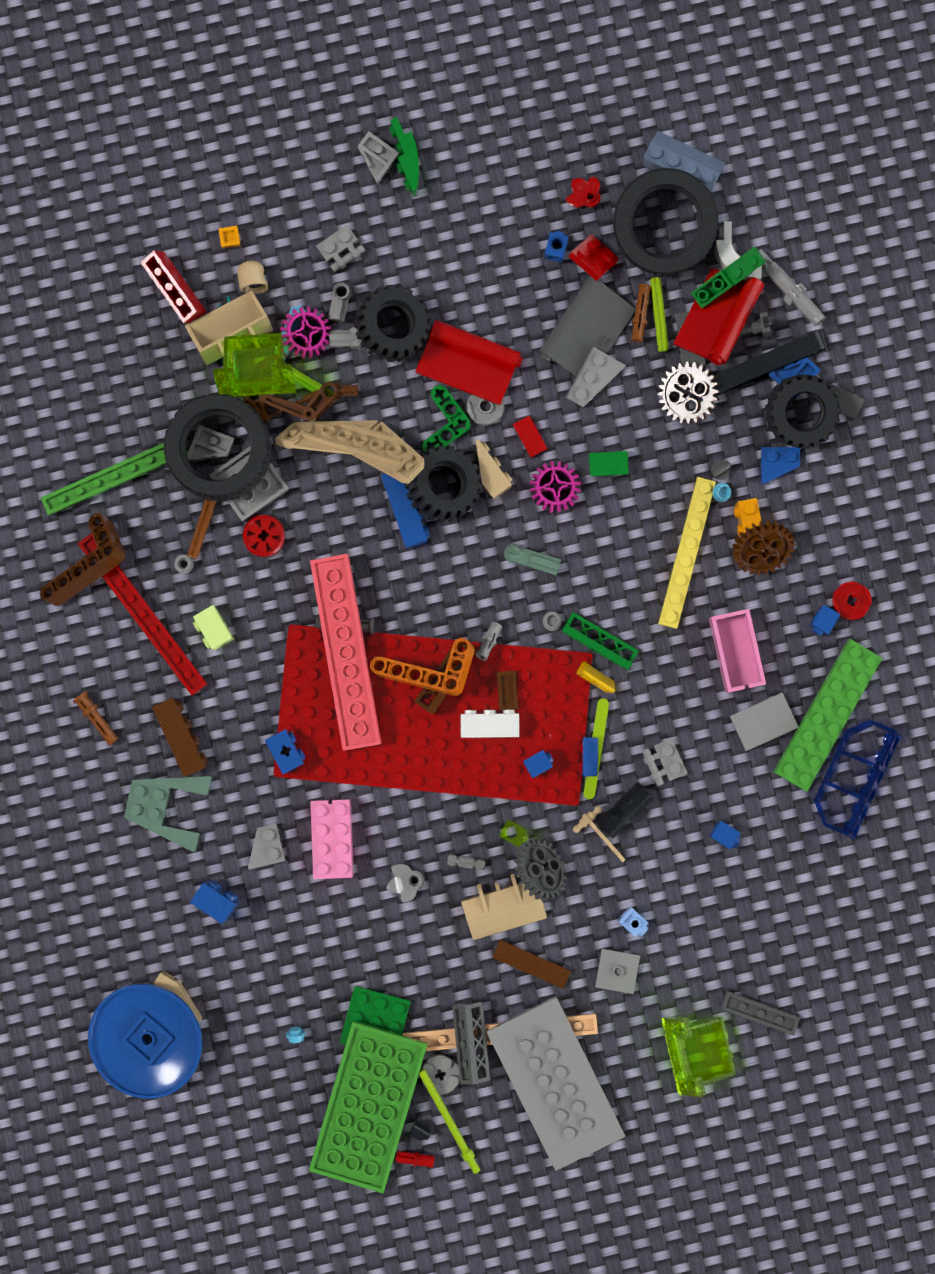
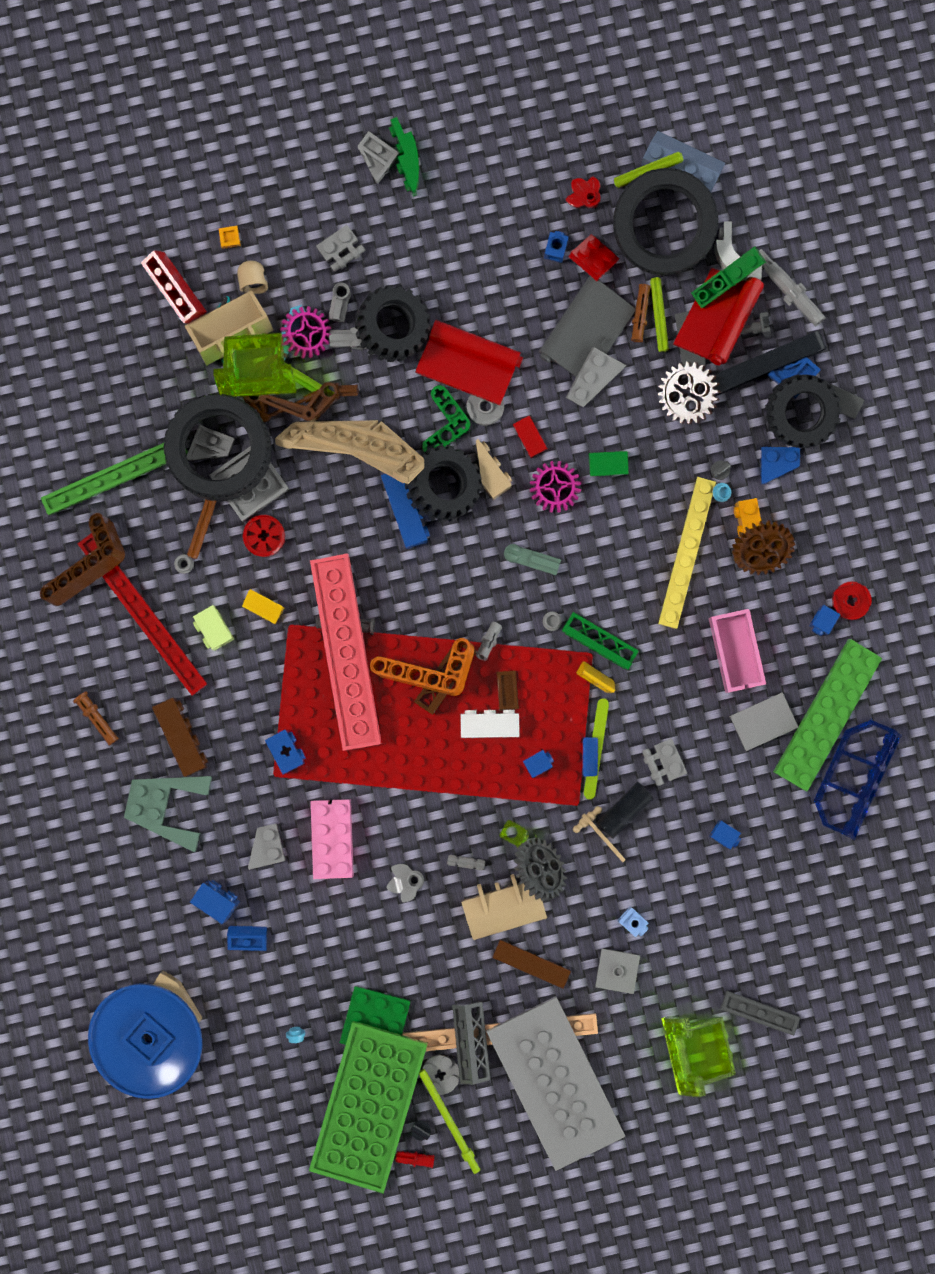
none -> blue slope [227,926,267,951]
none -> yellow slope [242,589,284,625]
none -> lime axle [614,152,683,188]

